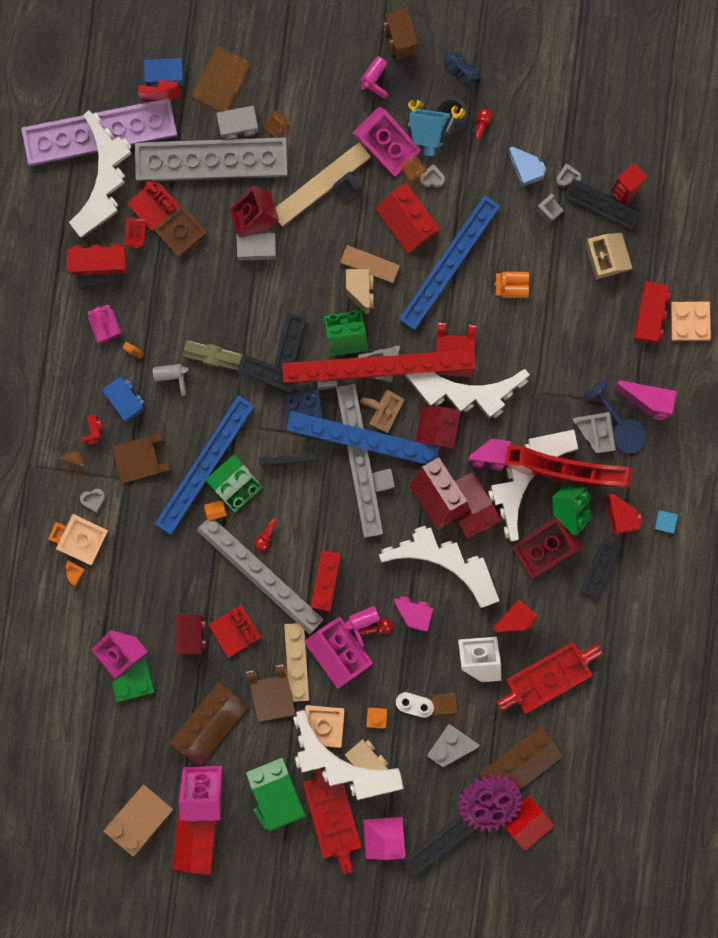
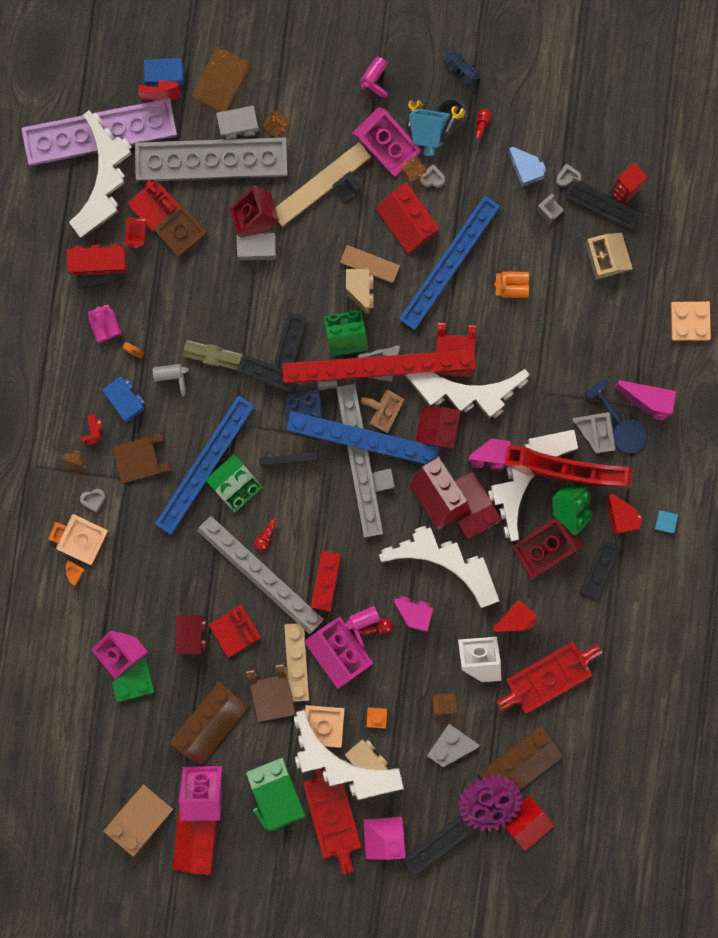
orange tile [204,500,227,521] -> none
reddish brown brick [383,8,418,60] -> none
white plate [396,692,434,717] -> none
red brick [633,281,671,344] -> none

